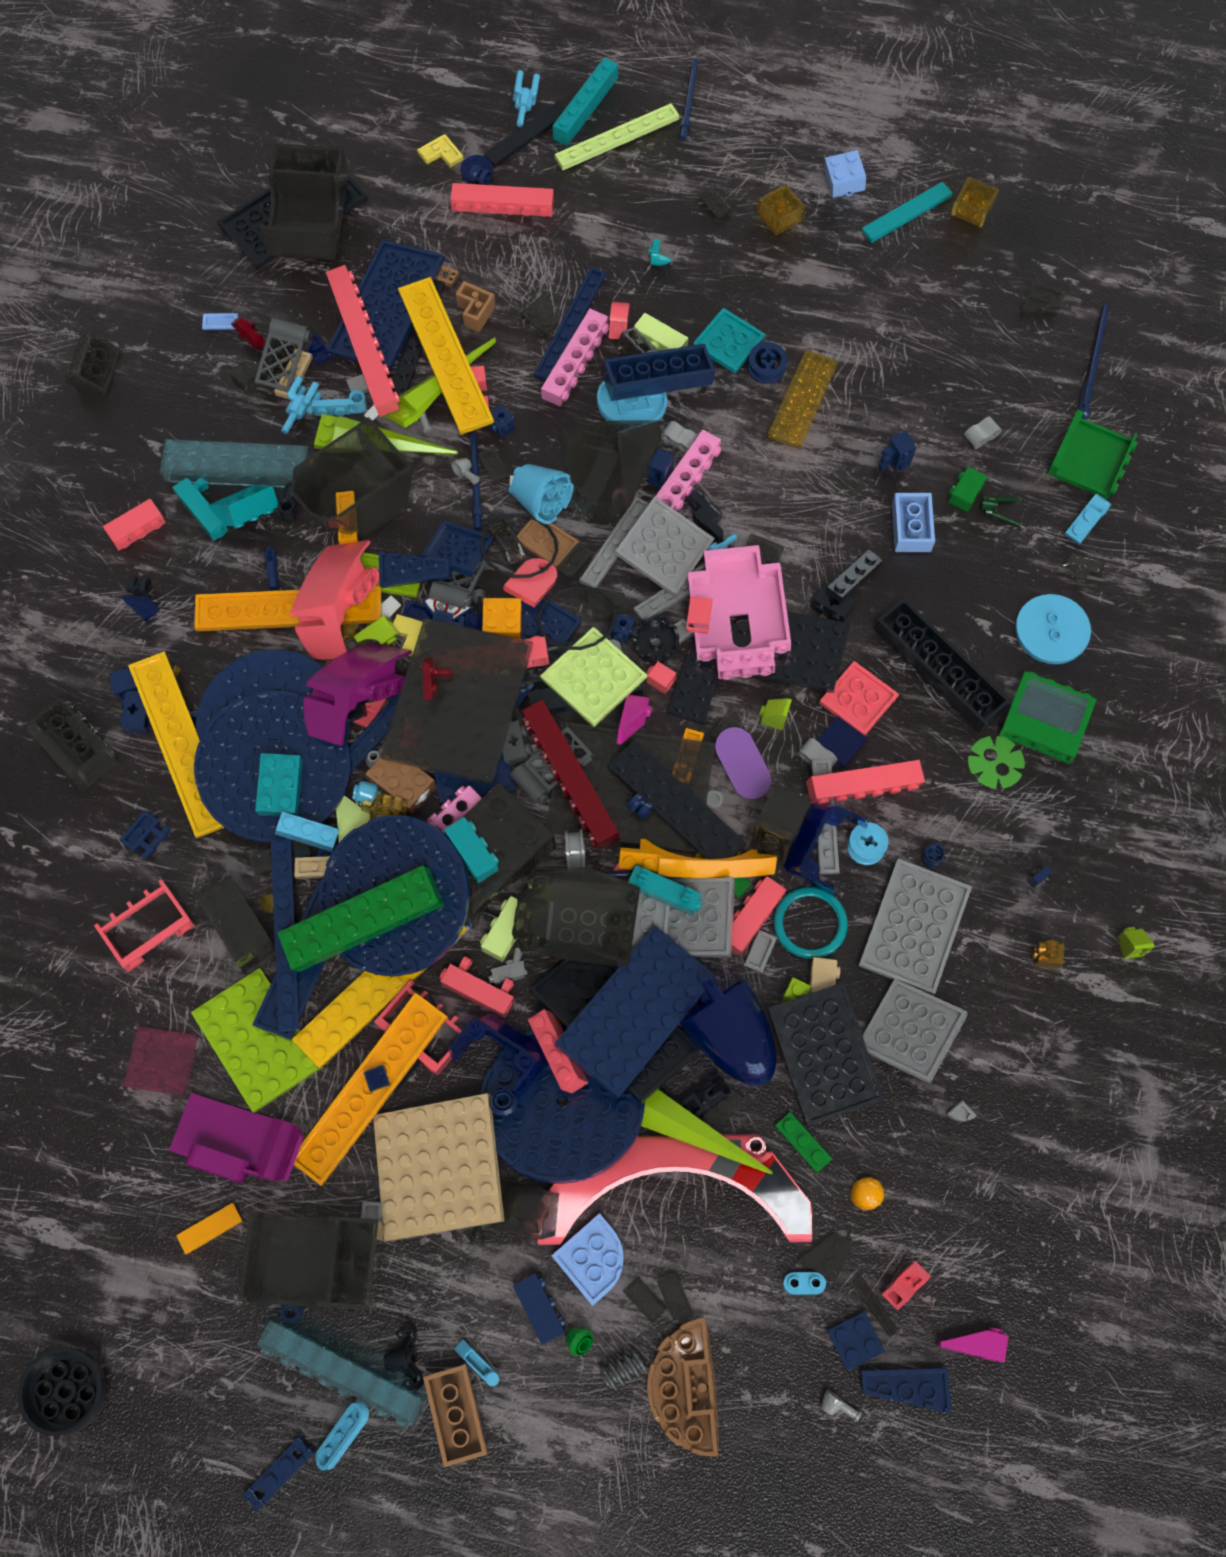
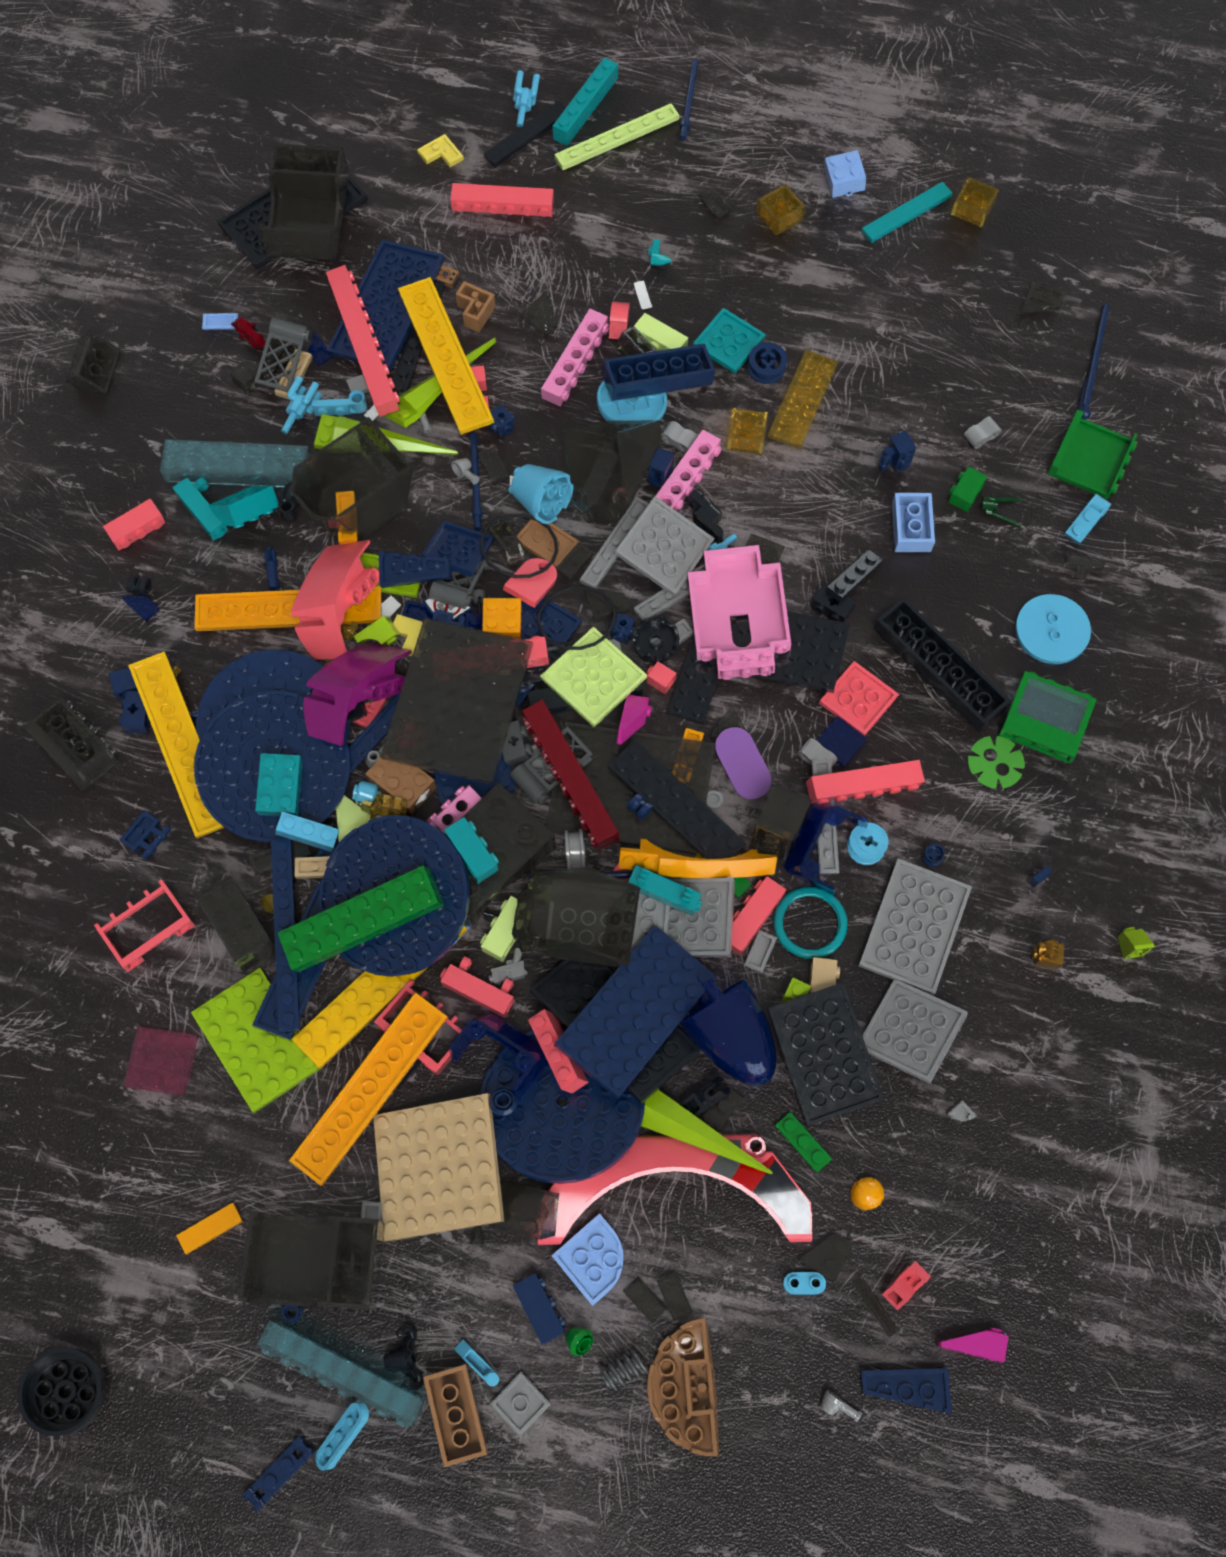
magenta beam [169,1093,304,1184] -> none
clear blue plate [364,1065,391,1092] -> none
dark red plate [422,657,452,700] -> none
clear blue tile [460,155,494,185] -> none
dark blue wheel [469,164,492,185] -> none
dark blue tile [534,267,606,382] -> none
coral piece [686,597,713,634] -> none
lime slope [759,699,792,730] -> none
dark blue plate [827,1312,885,1372] -> none
none -> light grey tile [490,1372,551,1437]
none -> white sticker [634,281,652,309]
none -> clear yellow brick [727,408,768,455]

